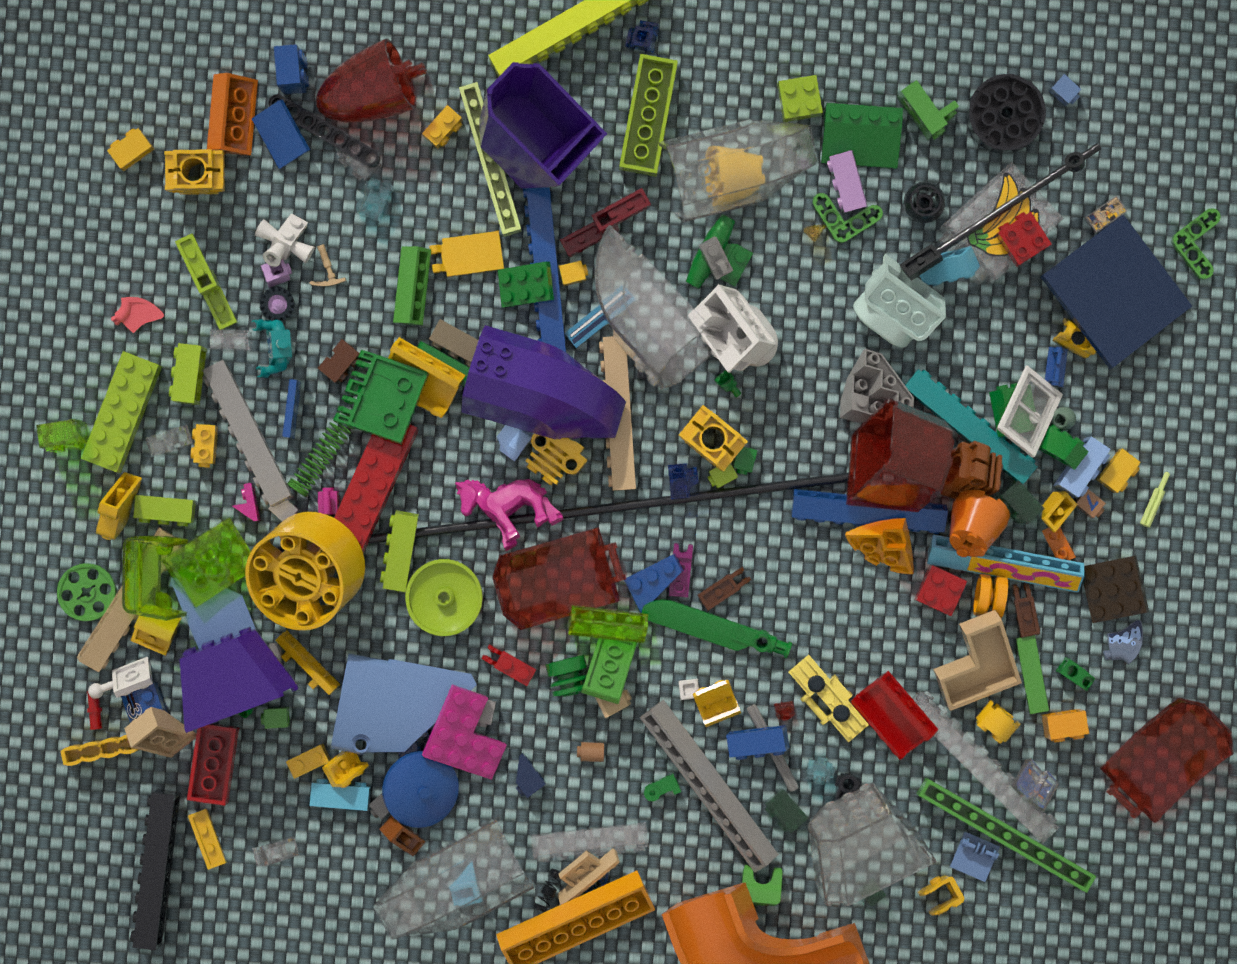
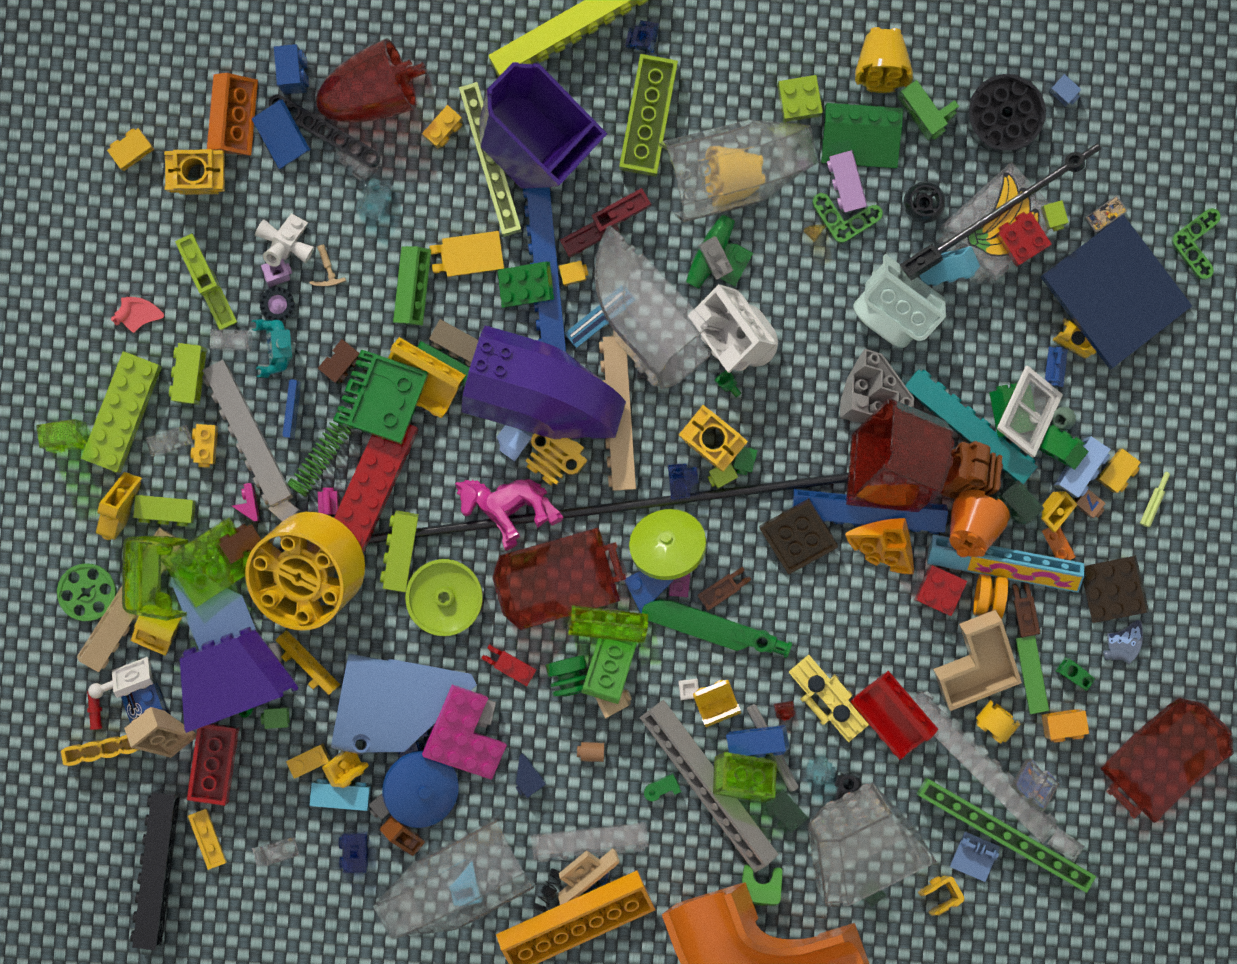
none -> reddish brown brick [215,523,261,565]
none -> clear blue brick [339,832,368,873]
none -> lime dish [629,509,707,580]
none -> clear neon green brick [713,752,777,803]
none -> dark brown plate [759,498,839,575]
none -> yellow cone [855,27,913,93]
none -> lime brick [1041,200,1069,232]
none -> clear brick [1047,828,1085,862]

